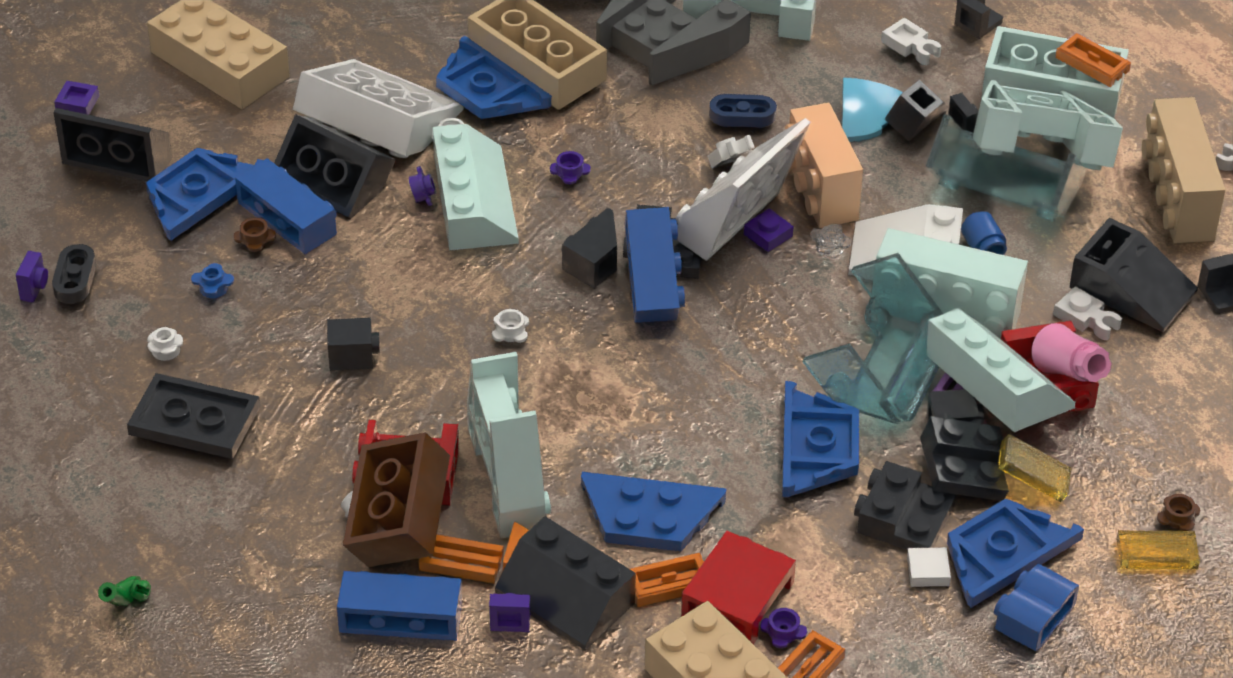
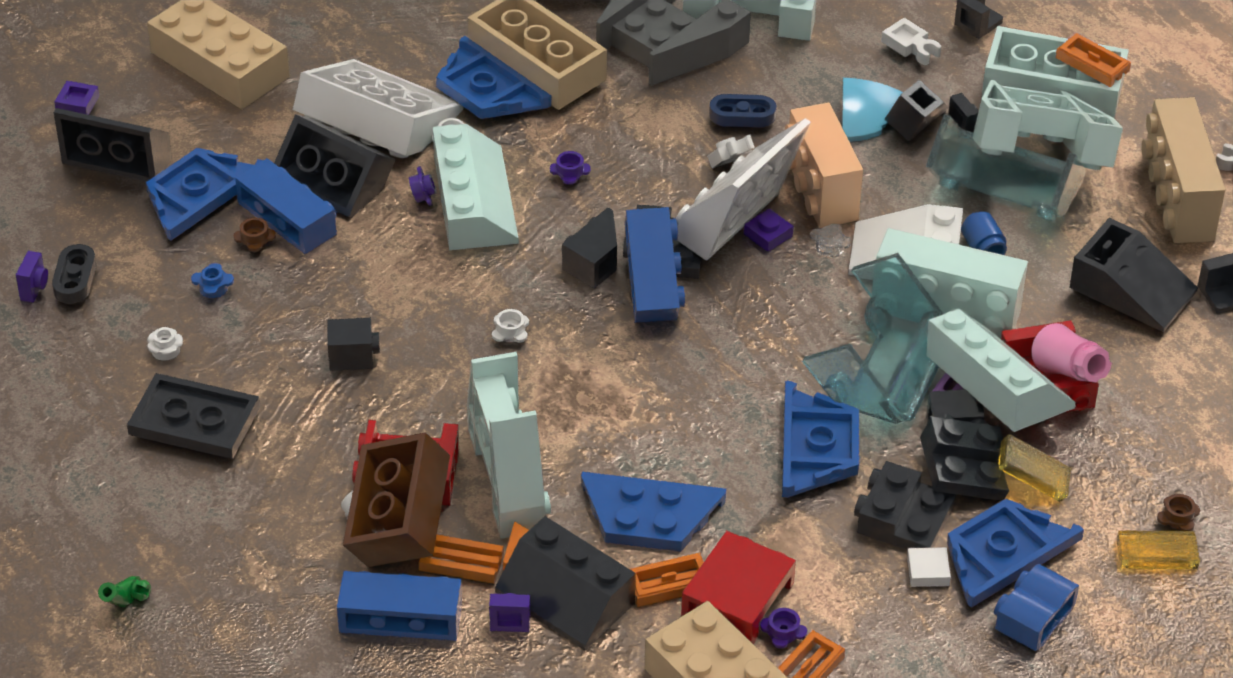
white plate [1053,286,1122,340] -> none

